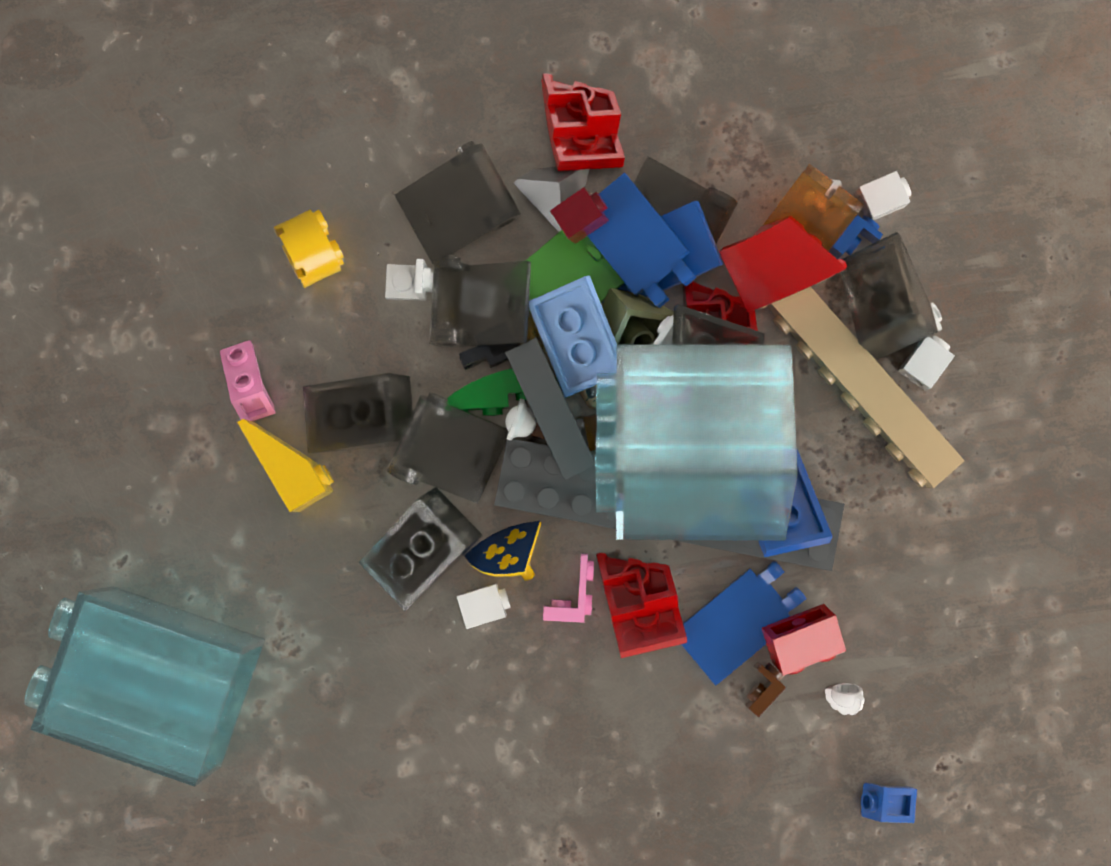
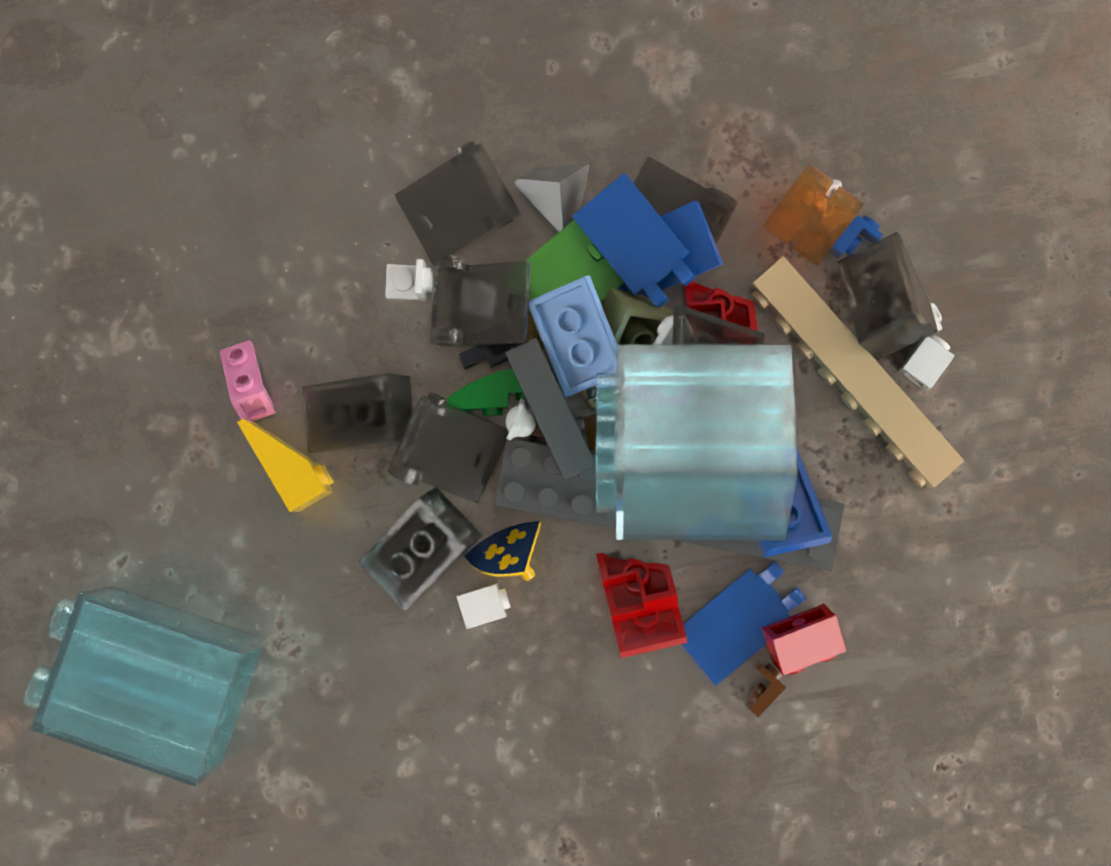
yellow brick [273,209,344,288] -> none
red slope [541,73,625,171] -> none
bright pink bracket [543,553,594,623] -> none
dark red brick [550,187,609,244] -> none
red slope [719,215,847,312] -> none
white piece [825,683,864,715] -> none
white brick [854,171,911,220] -> none
blue bracket [861,783,917,823] -> none

